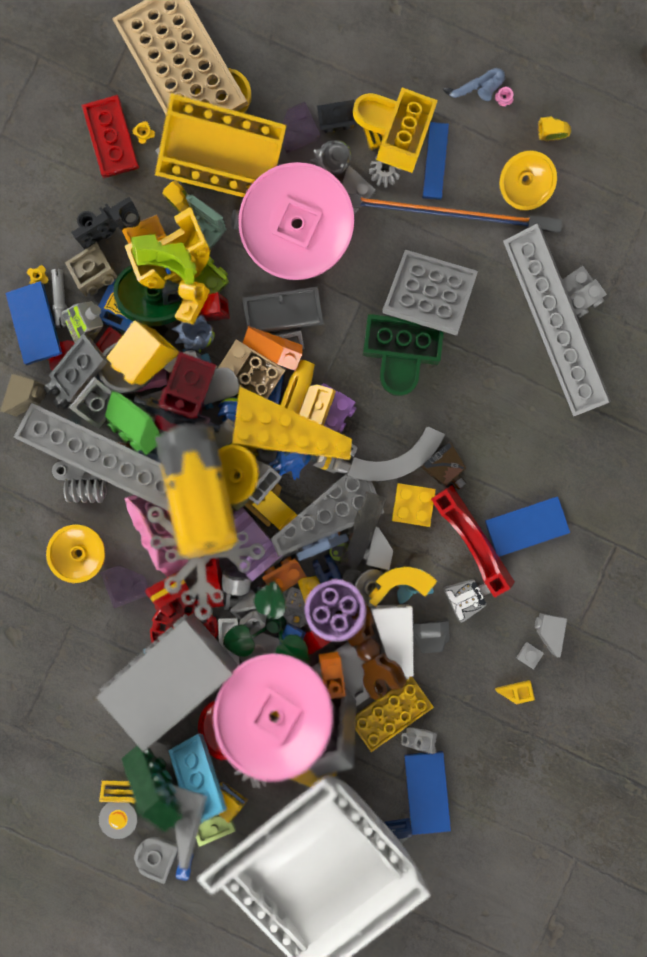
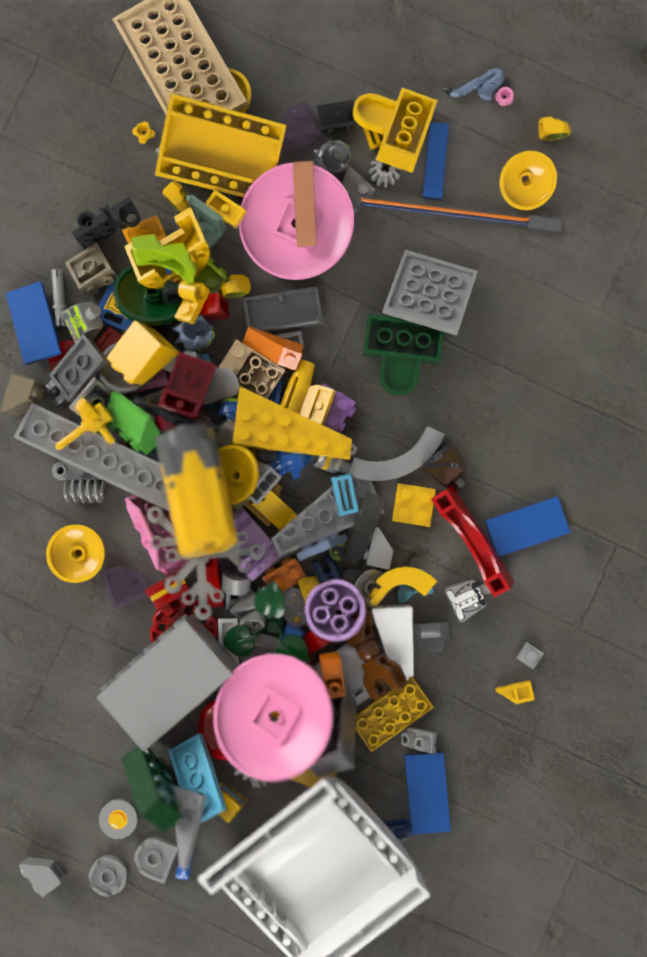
yellow plate [27,265,48,285] -> none
red plate [82,95,139,179] -> none
yellow tile [99,781,135,803] -> none
yellowish green plate [196,815,236,847] -> none
light grey plate [503,223,611,417] -> none
light grey slope [535,613,567,657] -> none
light grey plate [562,266,607,318] -> none
none -> light grey slope [19,857,66,898]
none -> yellow piece [55,397,115,450]
none -> light grey tile [88,855,129,897]
none -> yellow slope [205,190,247,228]
none -> yellow rock [221,274,251,298]
none -> nougat slope [293,161,317,247]
none -> medium azure tile [331,473,359,516]

